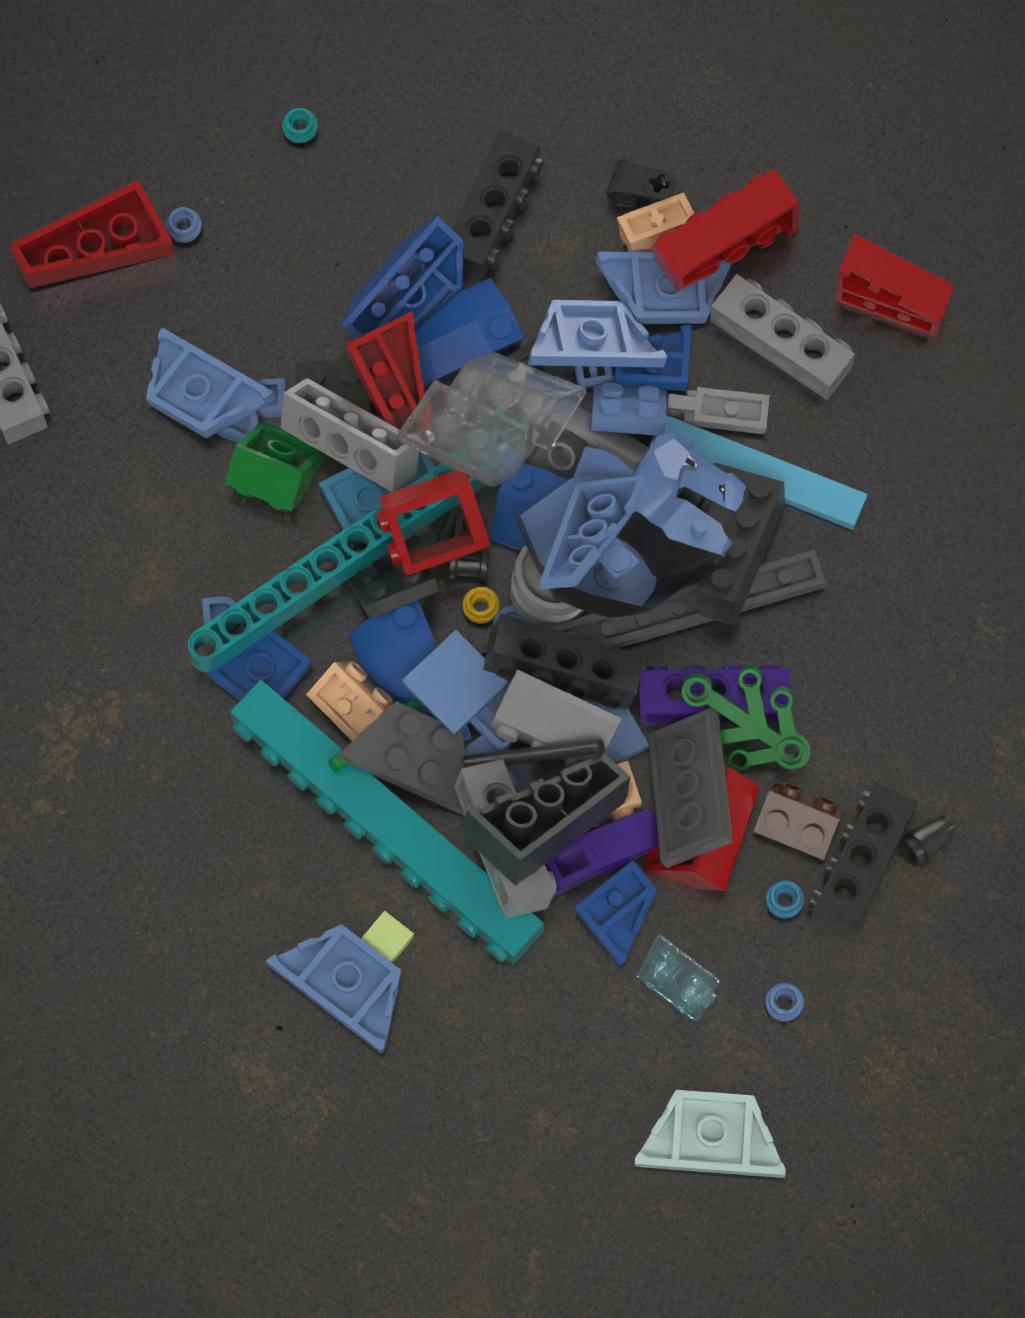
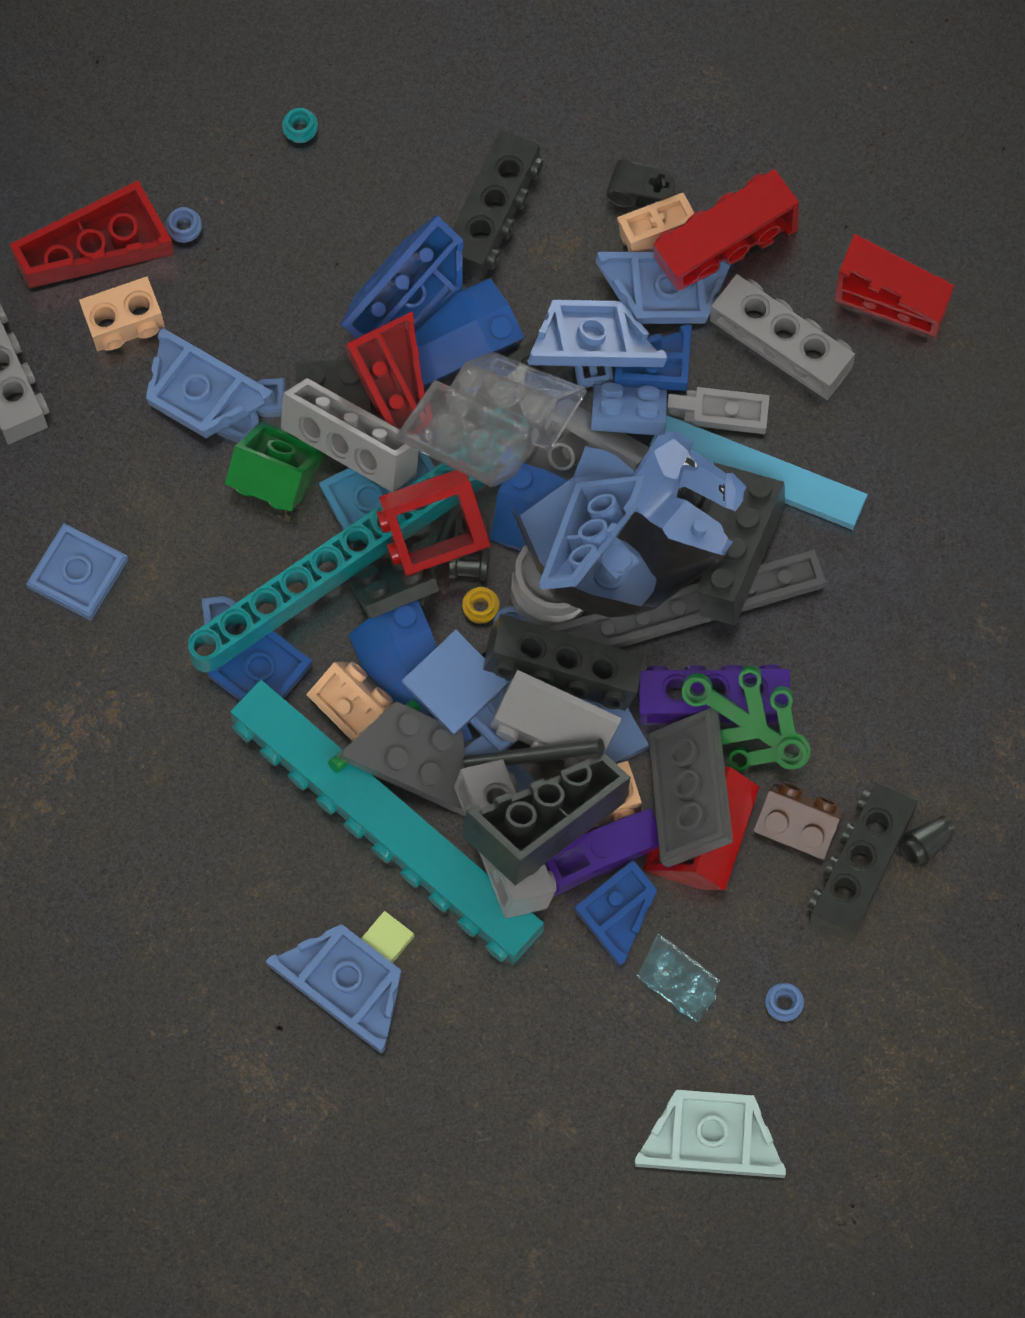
dark azure plate [766,880,804,919] -> none
none -> medium blue tile [26,523,128,621]
none -> light nougat brick [79,276,165,352]

